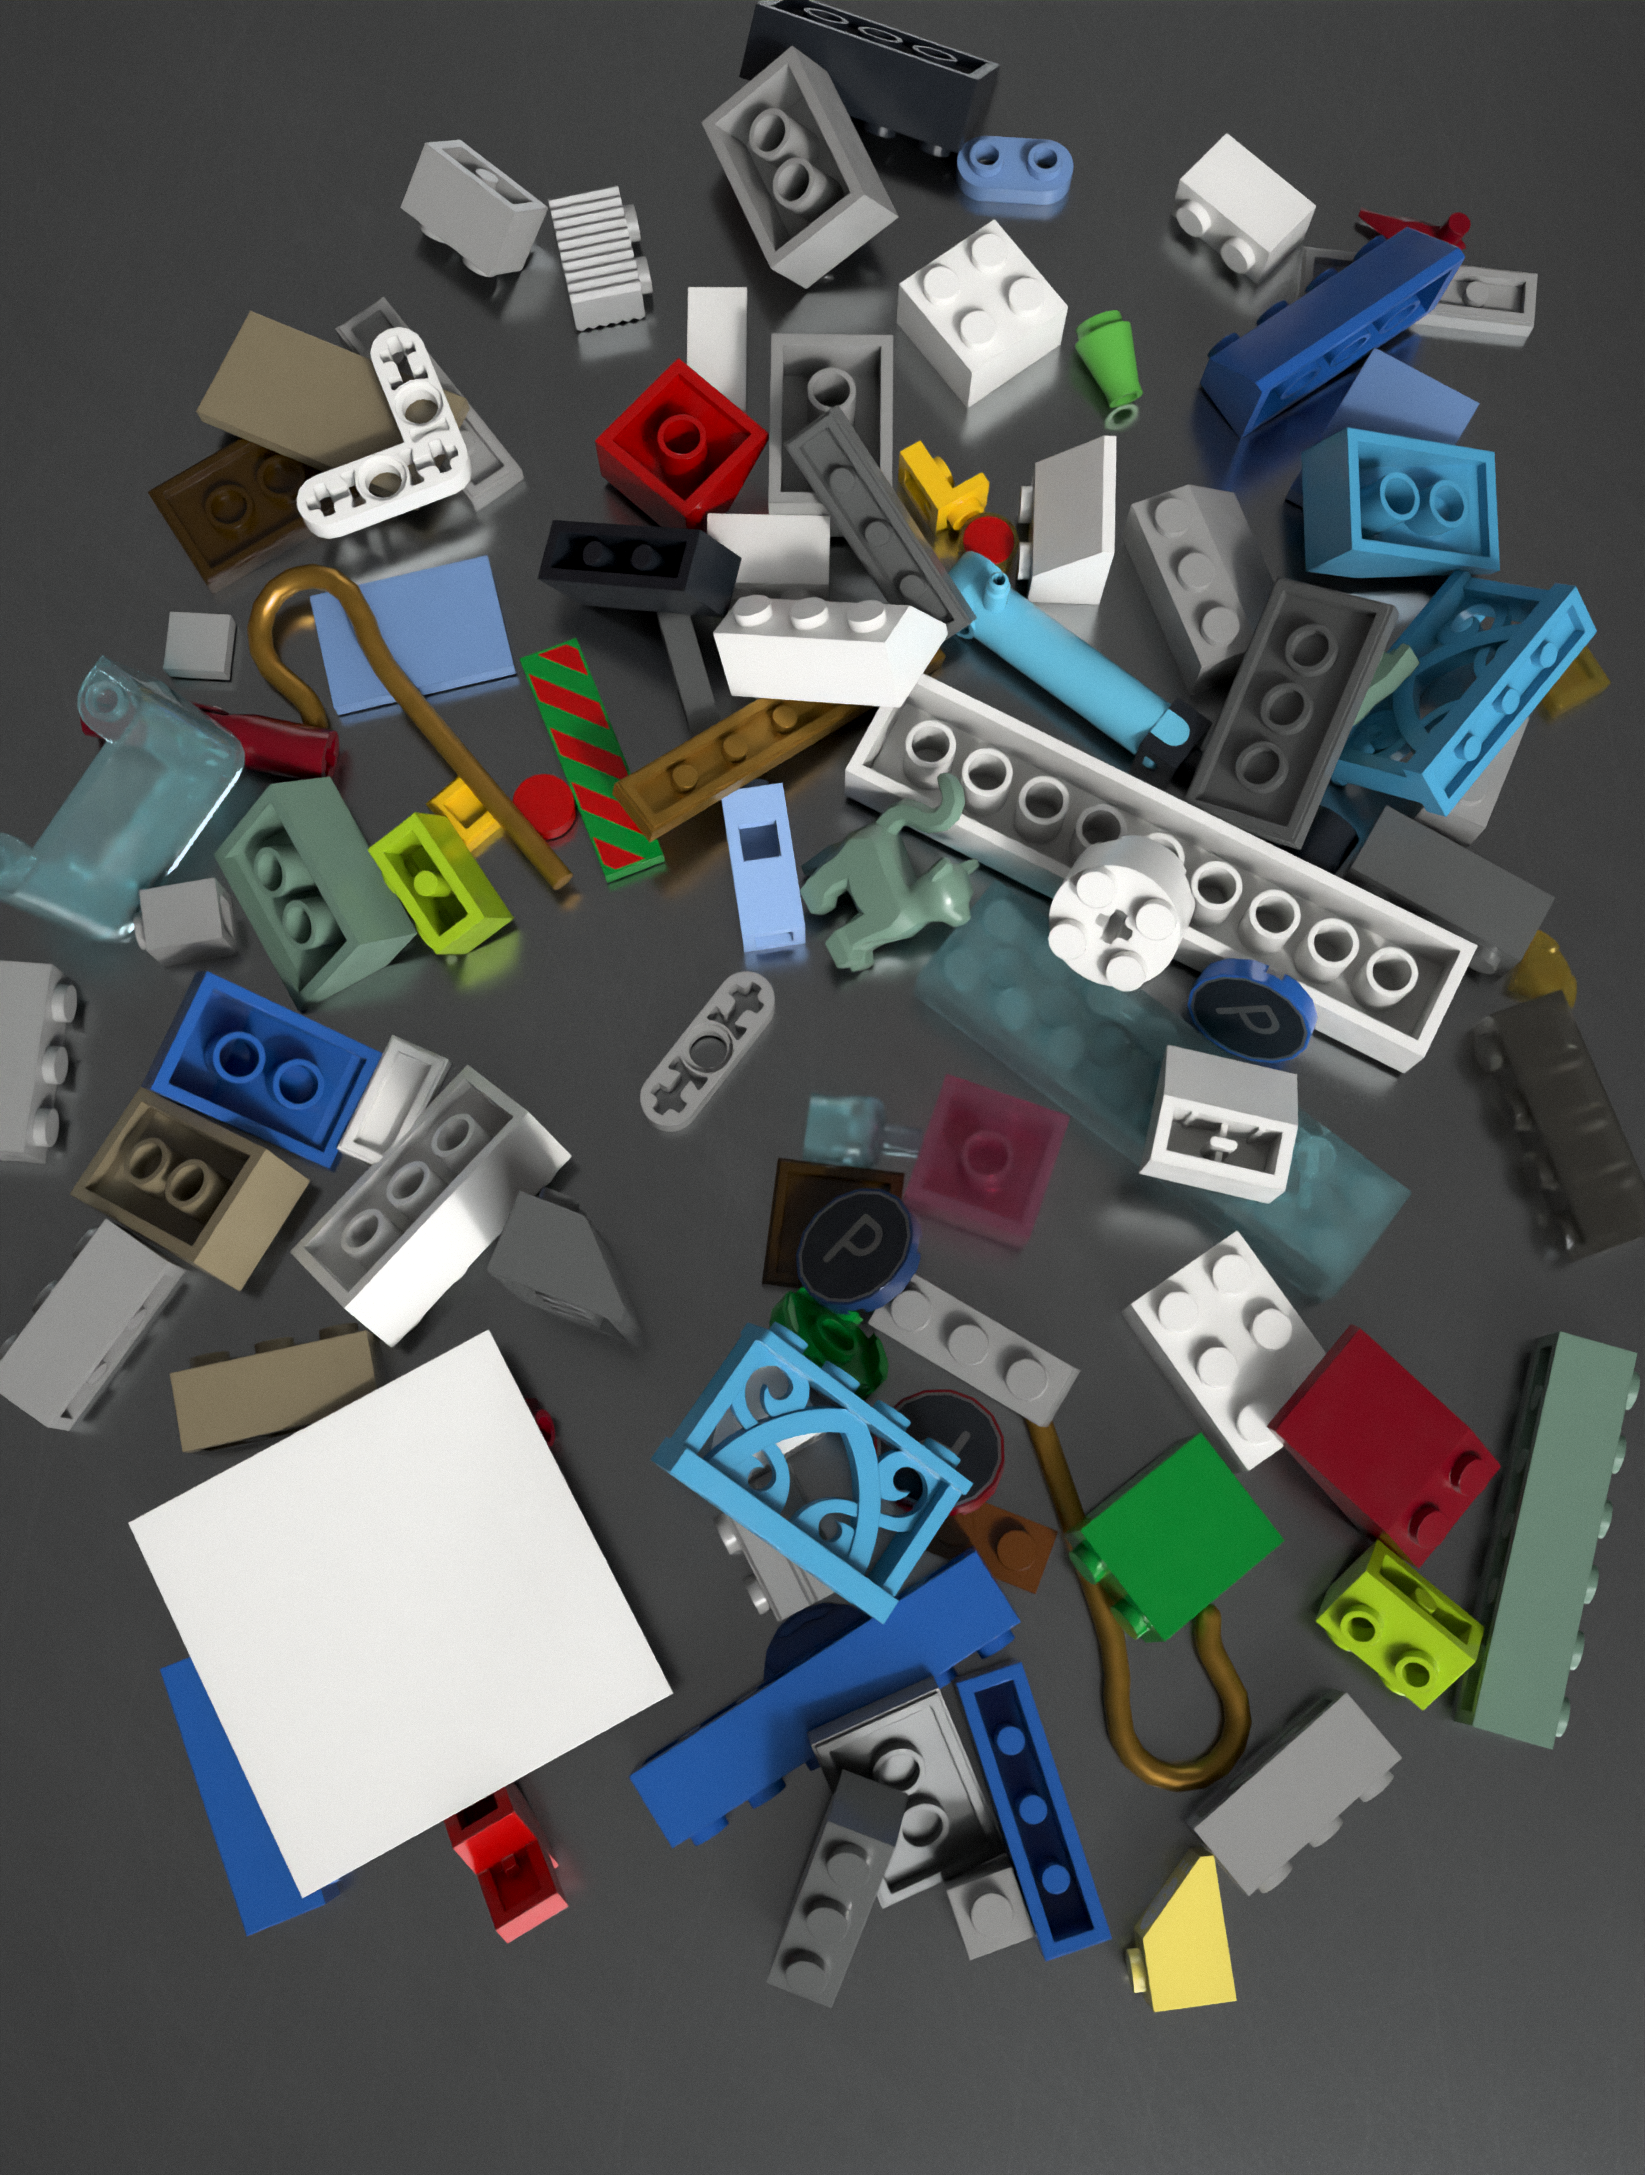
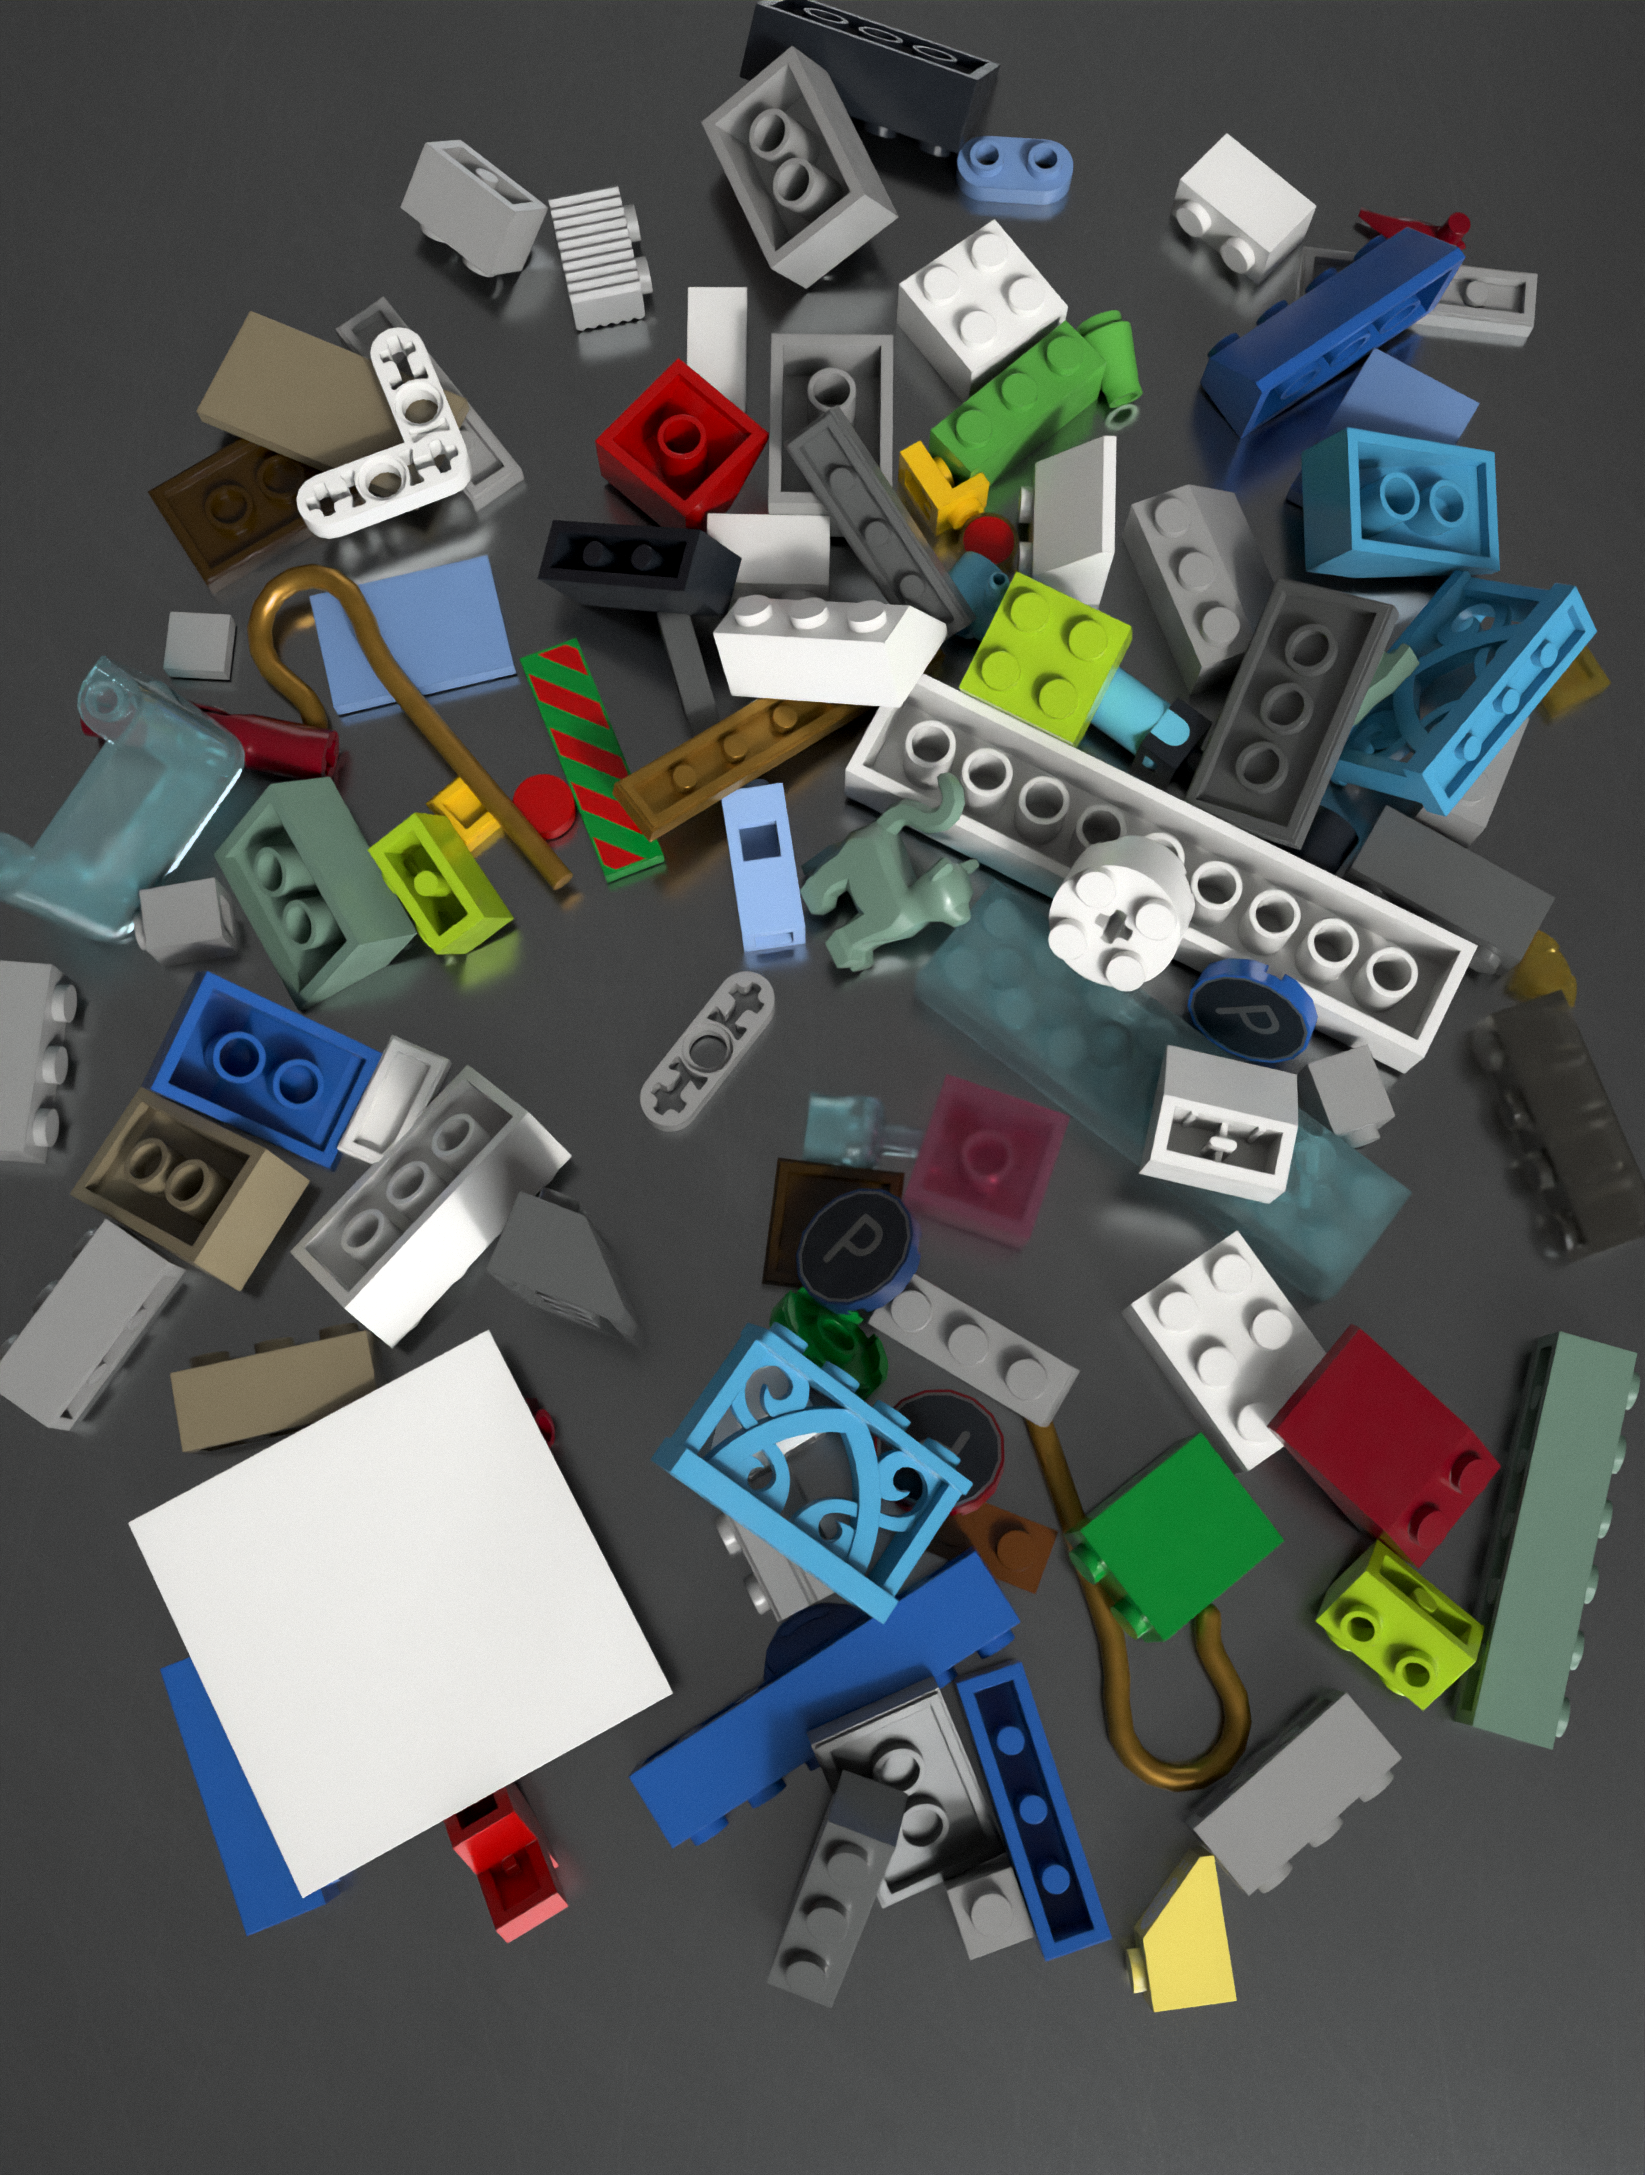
none -> bright green brick [928,320,1107,487]
none -> lime brick [959,571,1133,749]
none -> light grey brick [1297,1044,1395,1151]

